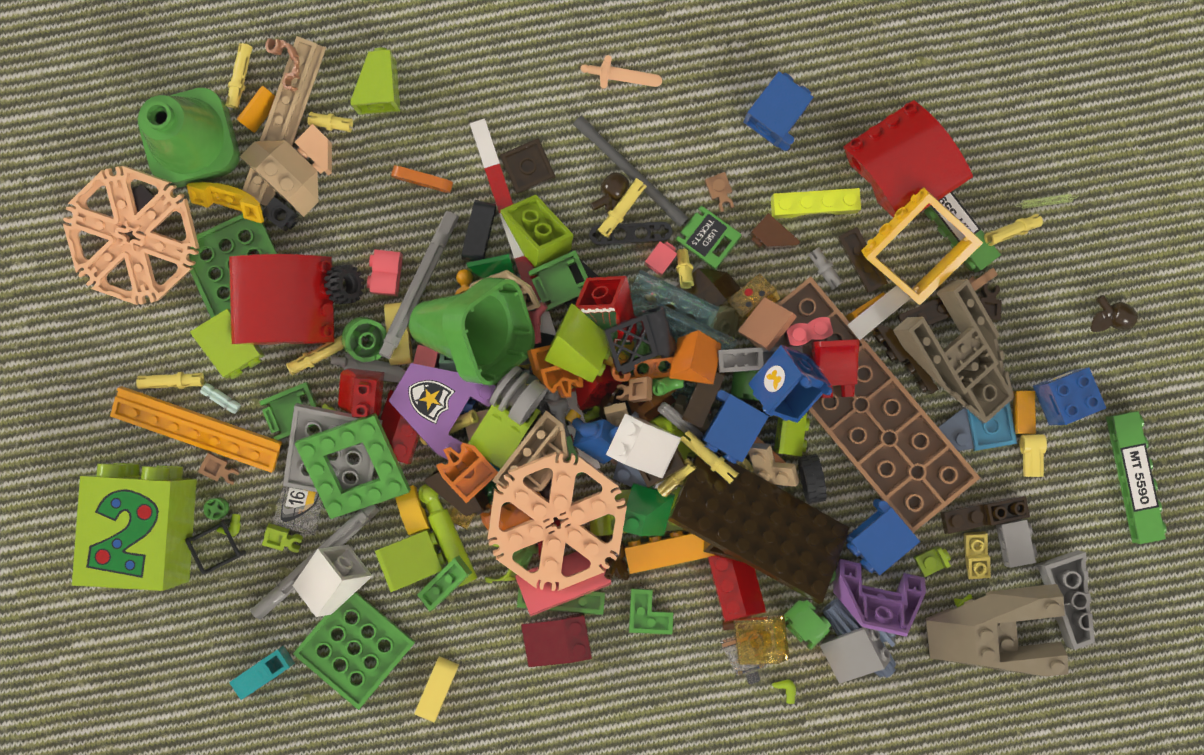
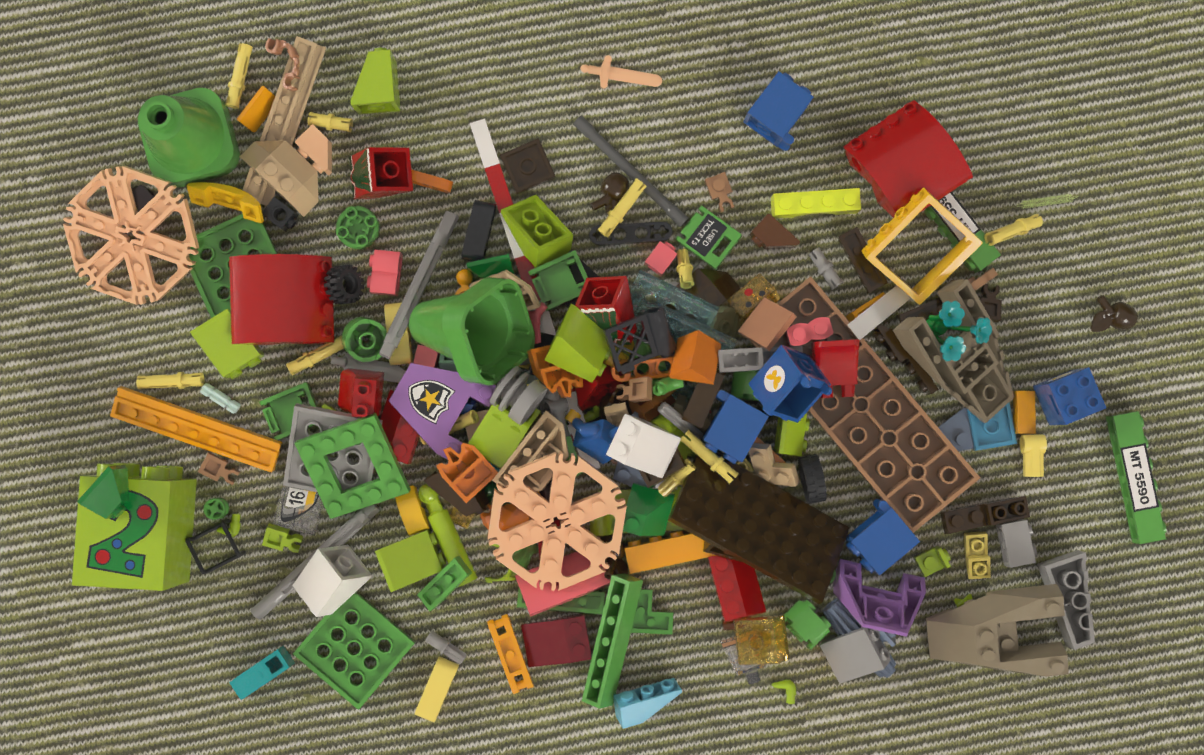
none -> green slope [77,465,129,519]
none -> bright green tile [336,206,380,249]
none -> red slope [349,147,413,199]
none -> light grey axle [425,630,466,664]
none -> light orange plate [487,614,534,694]
none -> bright green brick [582,574,643,709]
none -> medium azure slope [613,678,682,729]
none -> teal plant [926,301,992,361]

